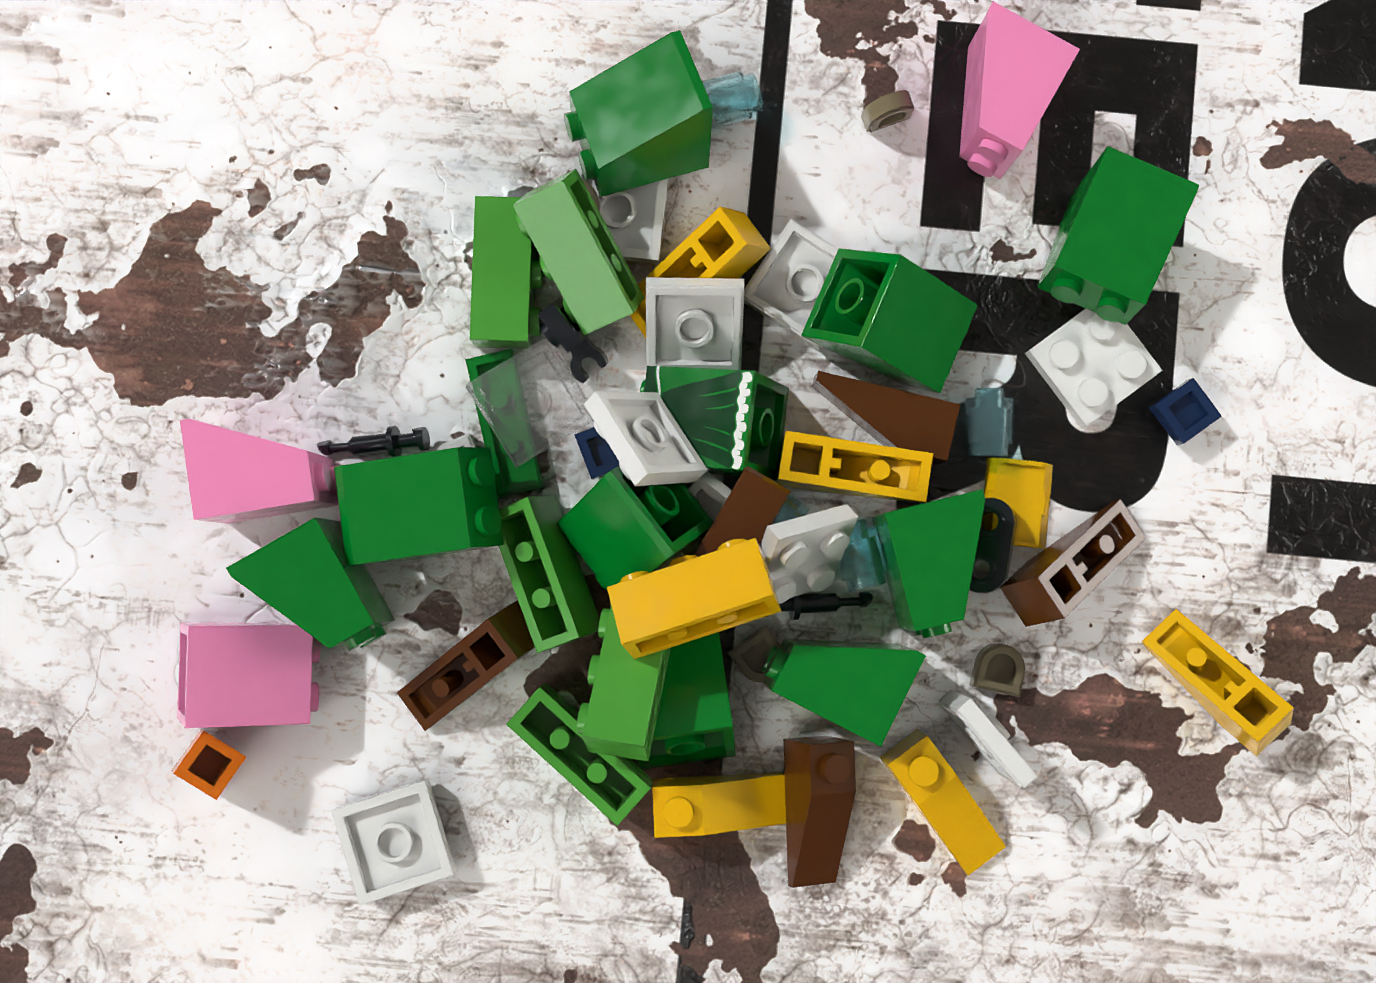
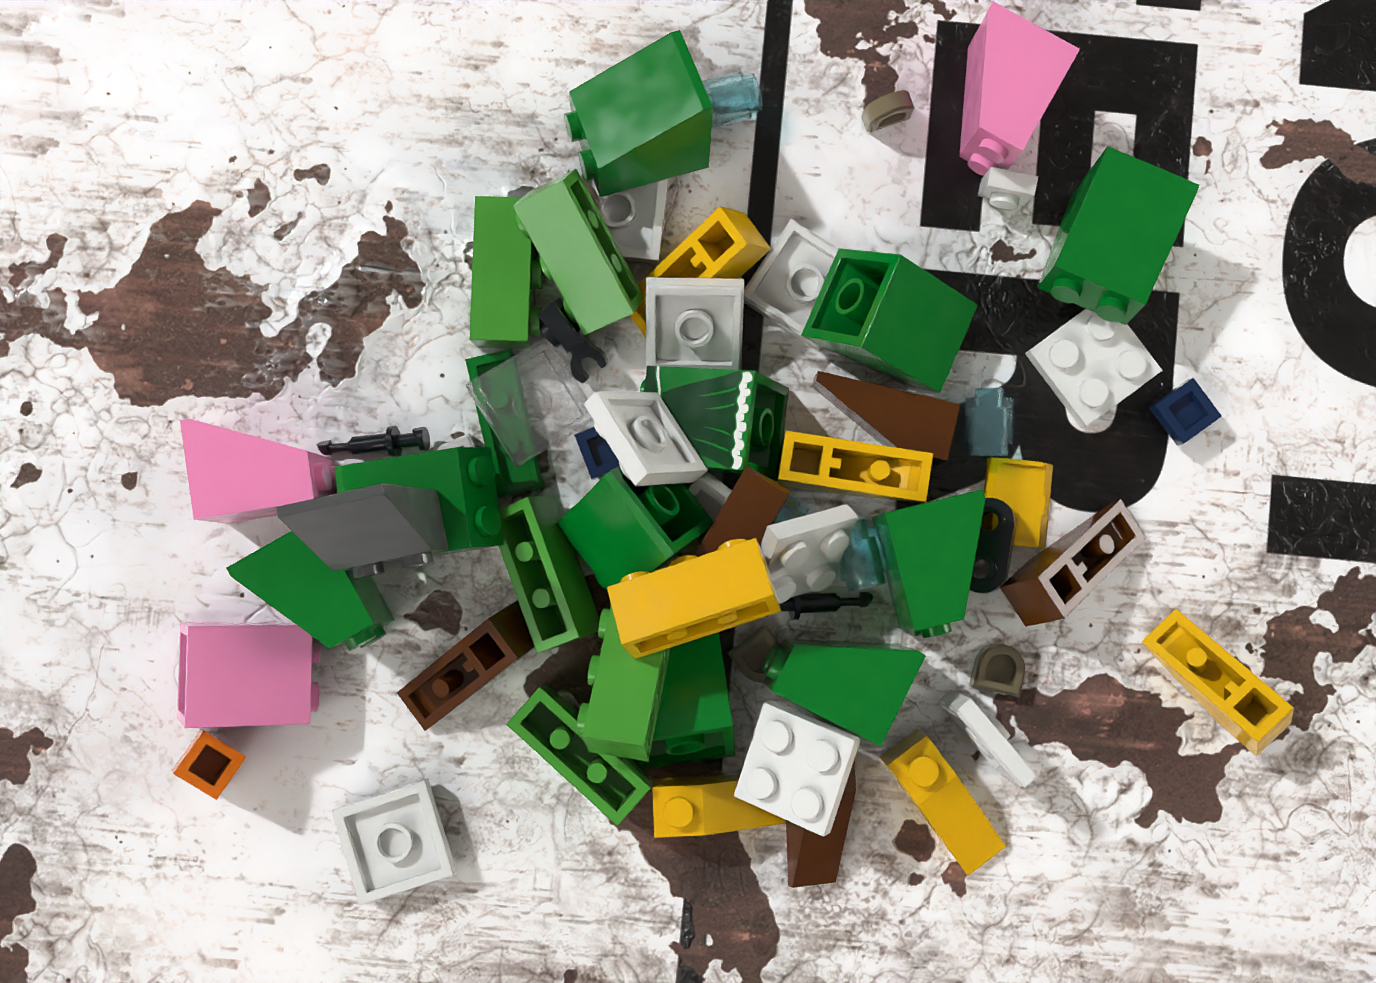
none -> dark grey slope [276,483,449,579]
none -> white plate [734,701,861,837]
none -> white plate [978,166,1039,209]

